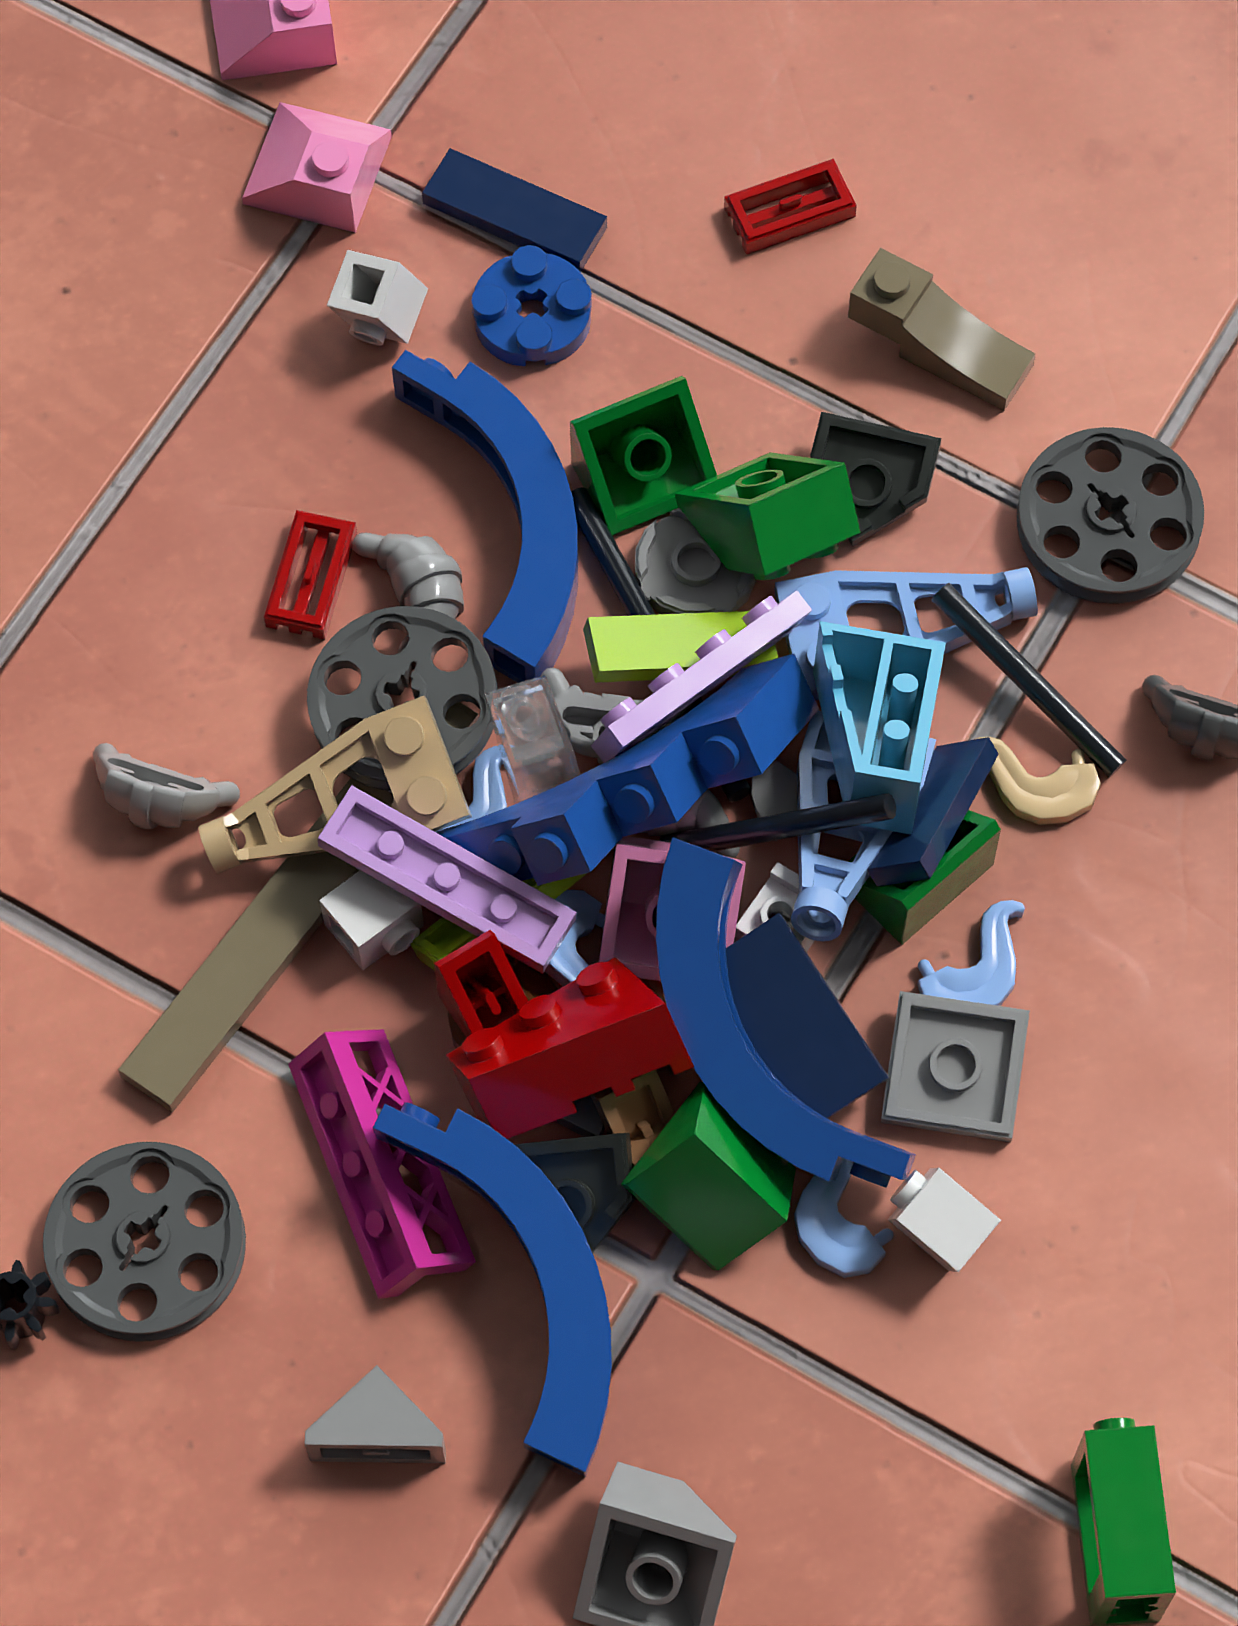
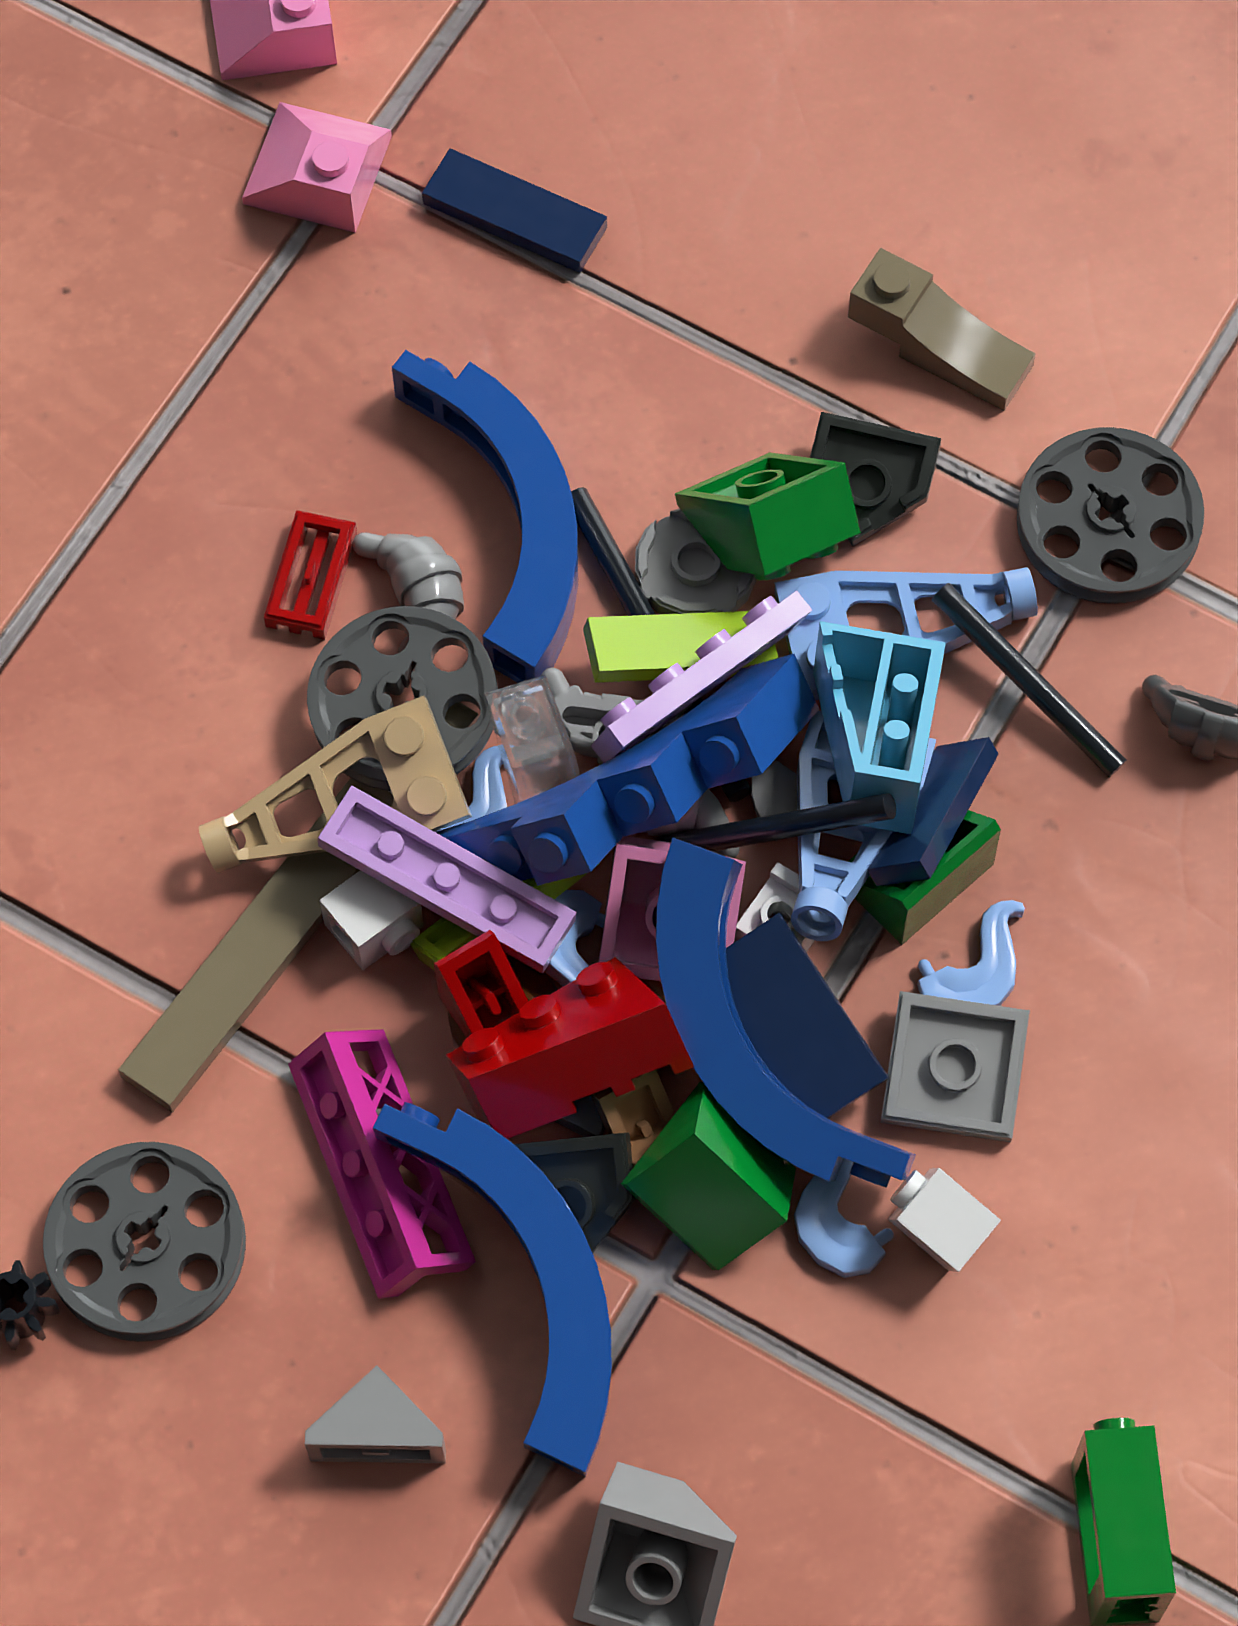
light grey piece [93,743,240,829] -> none
white brick [327,250,428,345] -> none
blue plate [471,245,592,366] -> none
green slope [570,376,717,535] -> none
red tile [724,158,857,255] -> none
tan piece [973,737,1101,825] -> none

